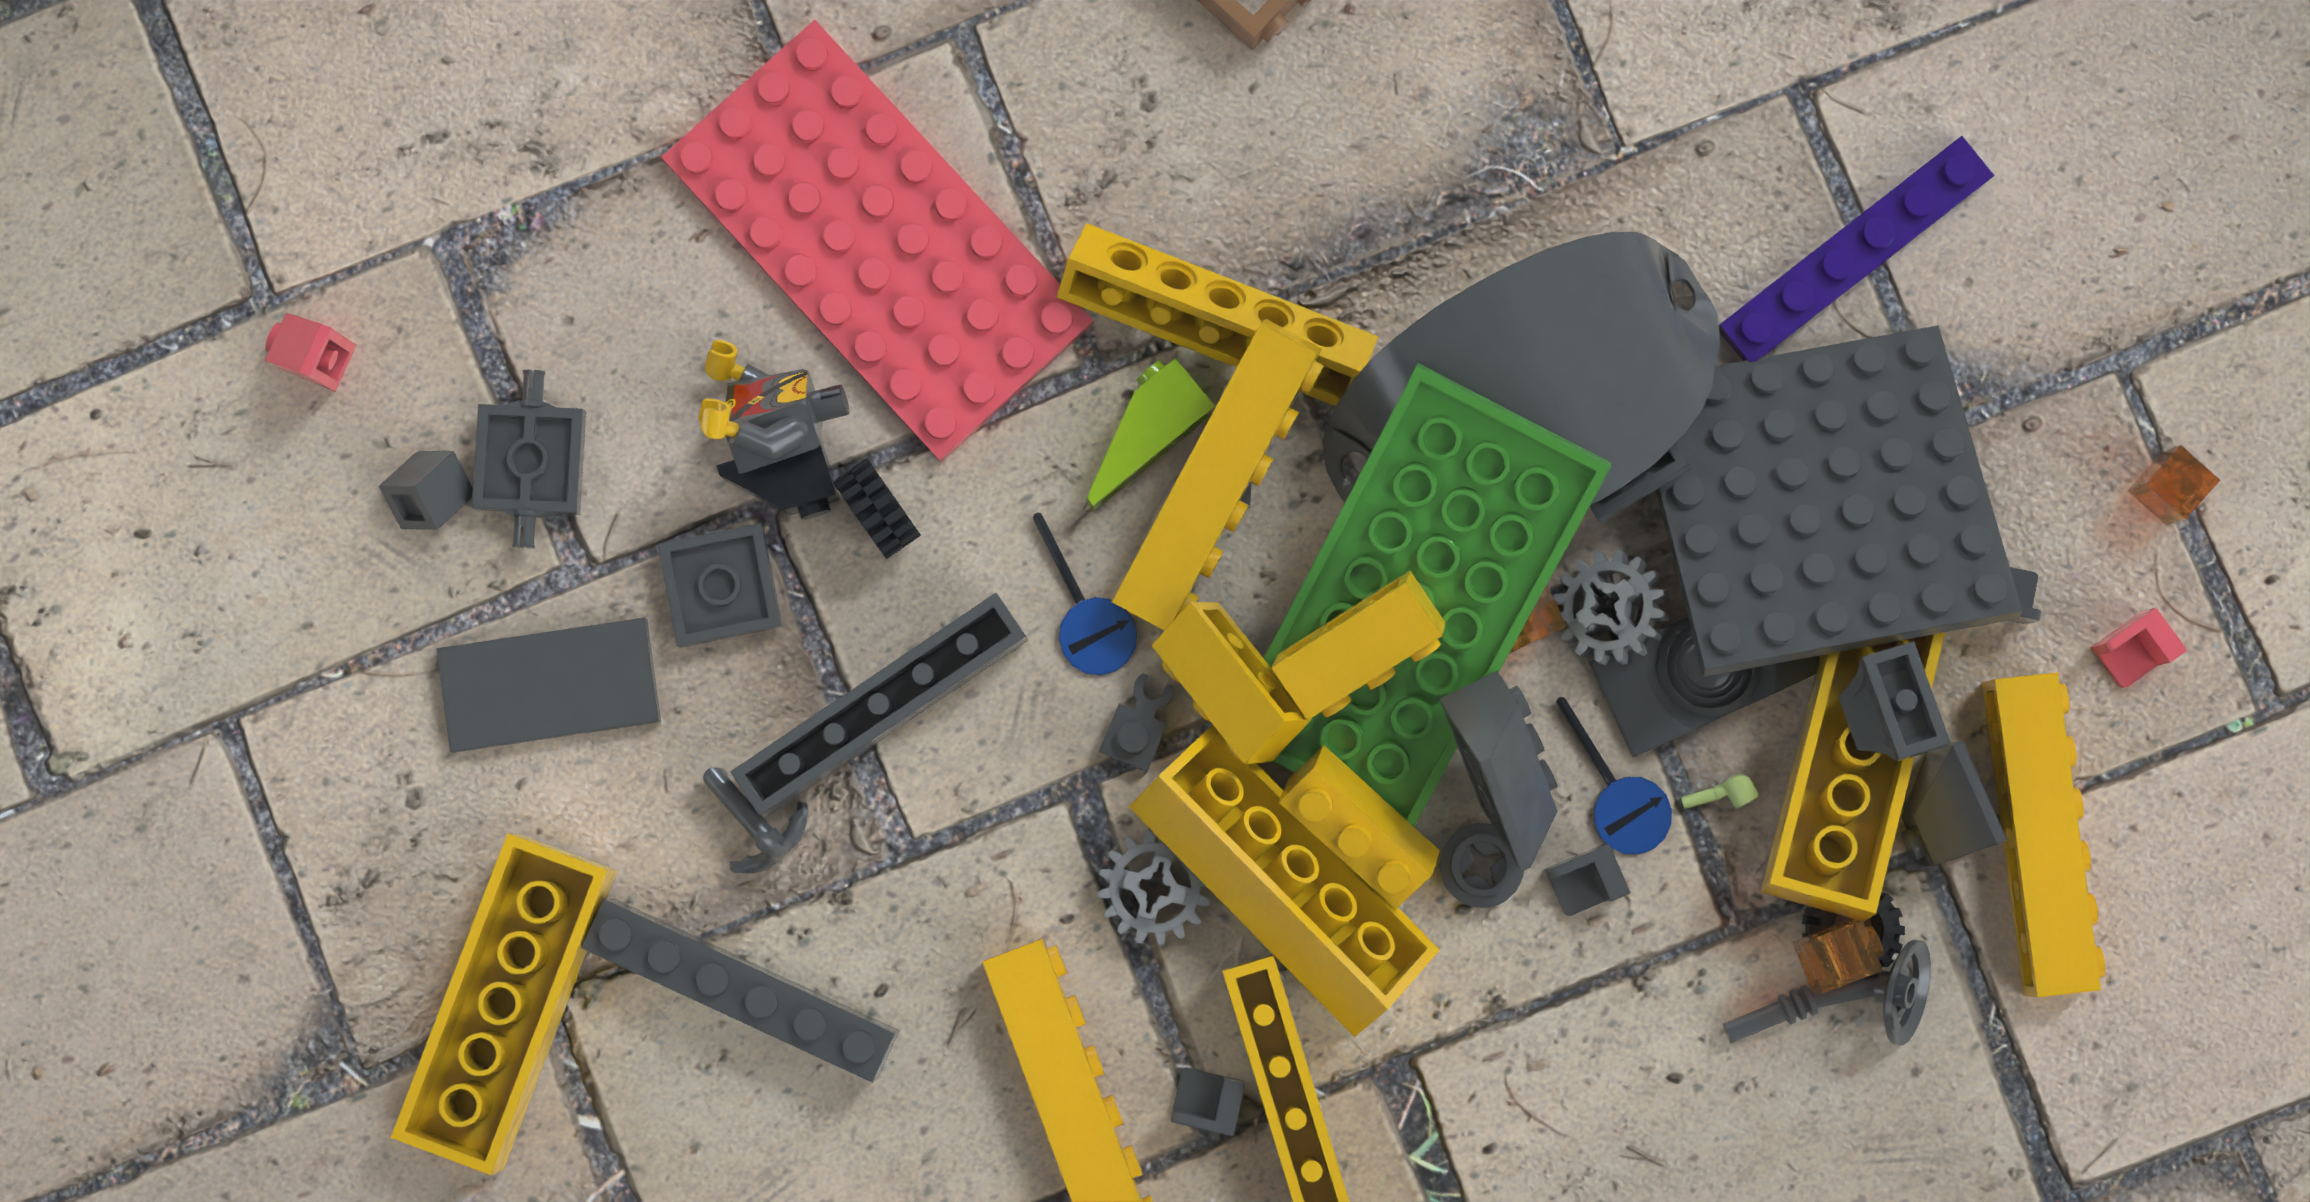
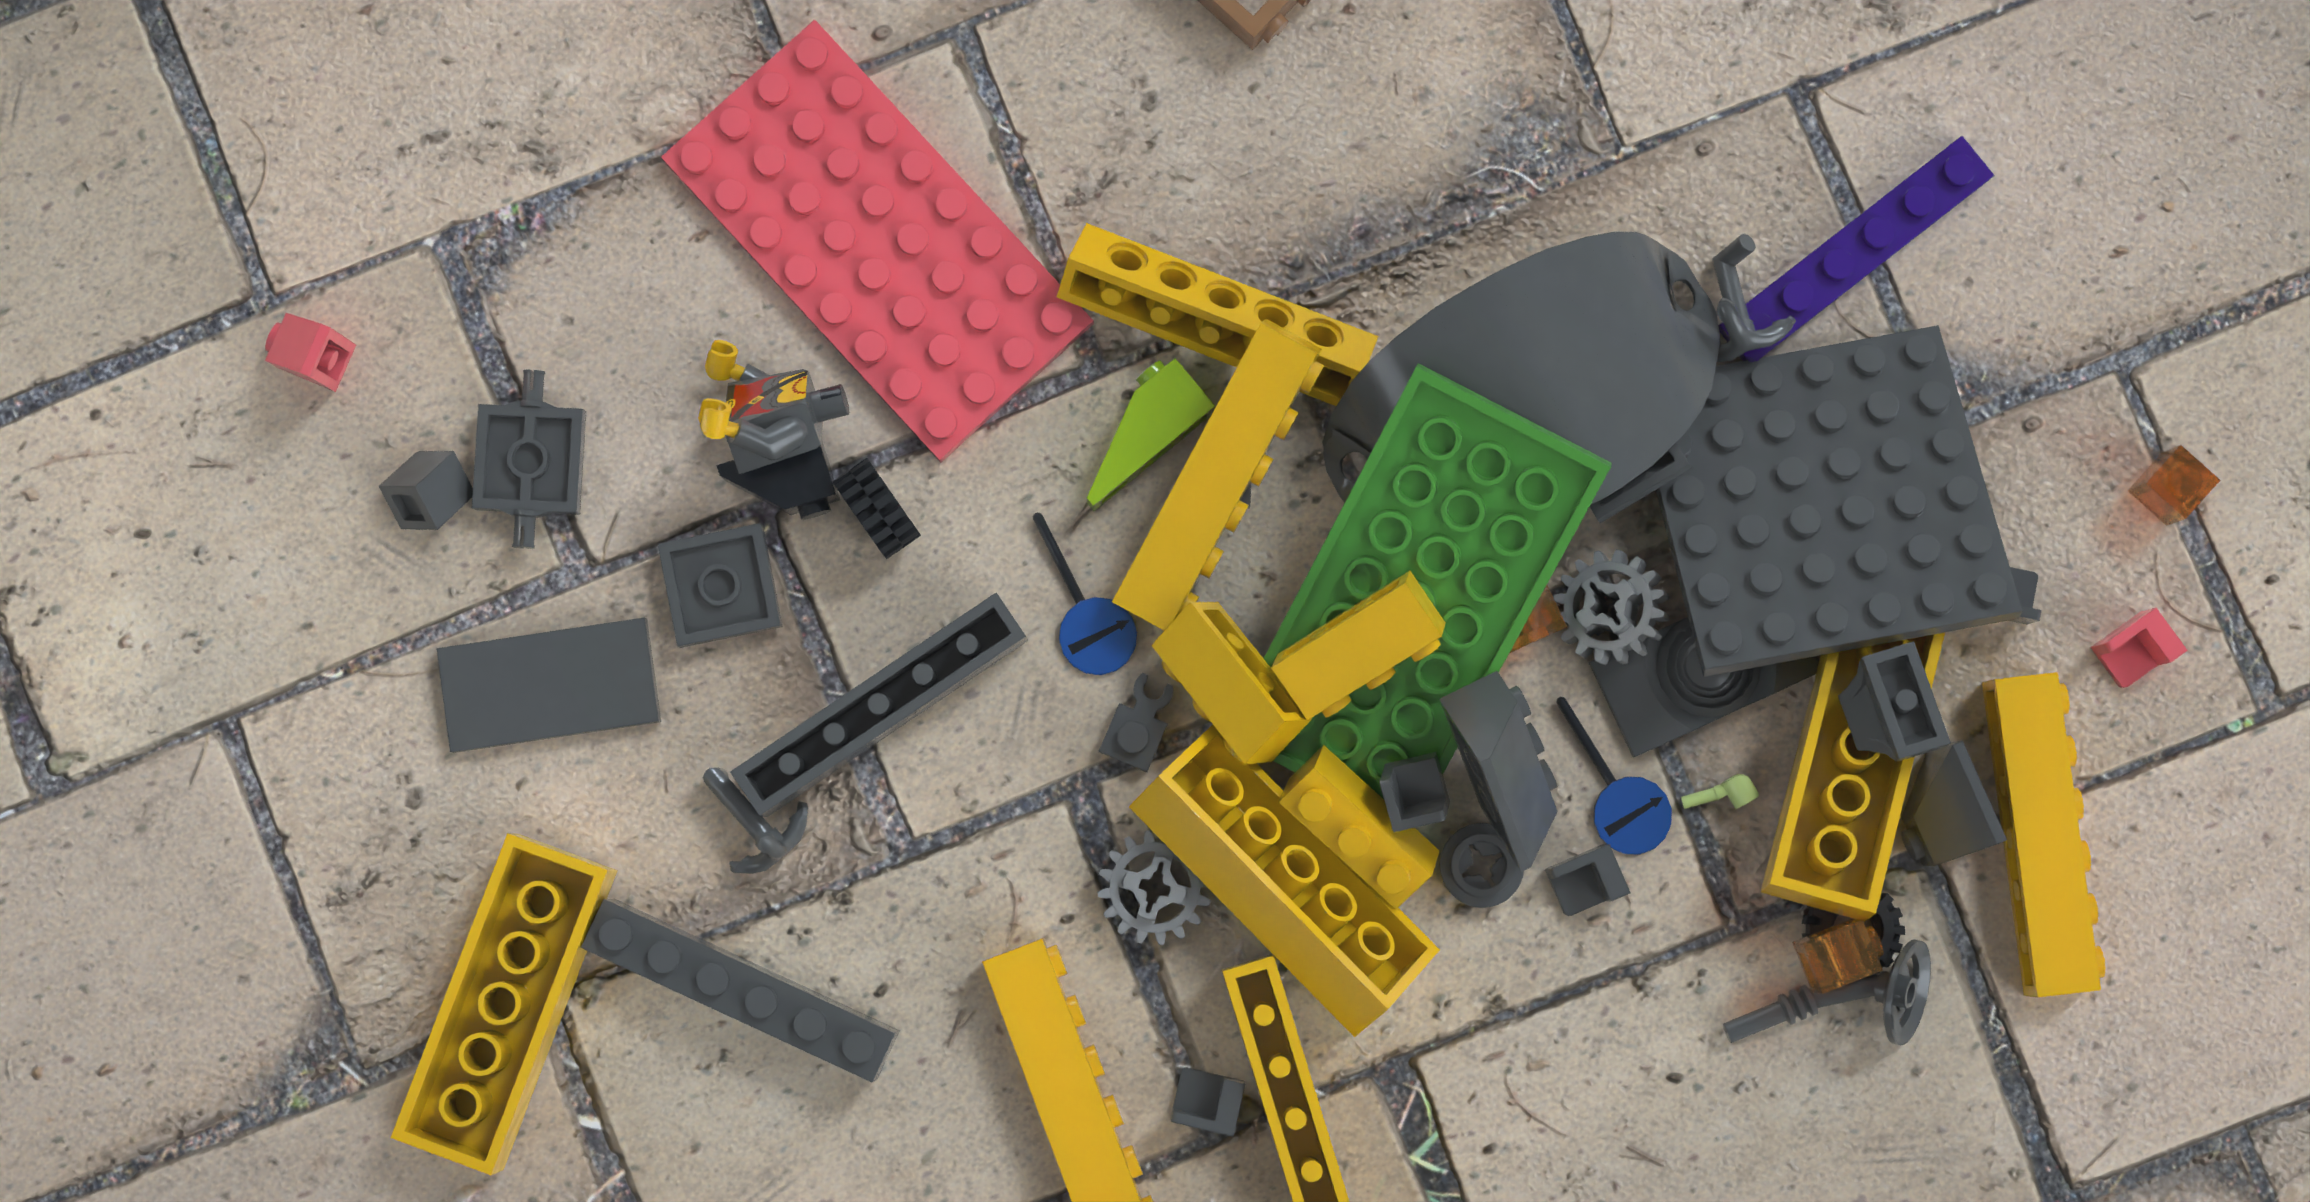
none -> dark grey panel [1380,752,1450,832]
none -> dark grey piece [1712,234,1796,362]

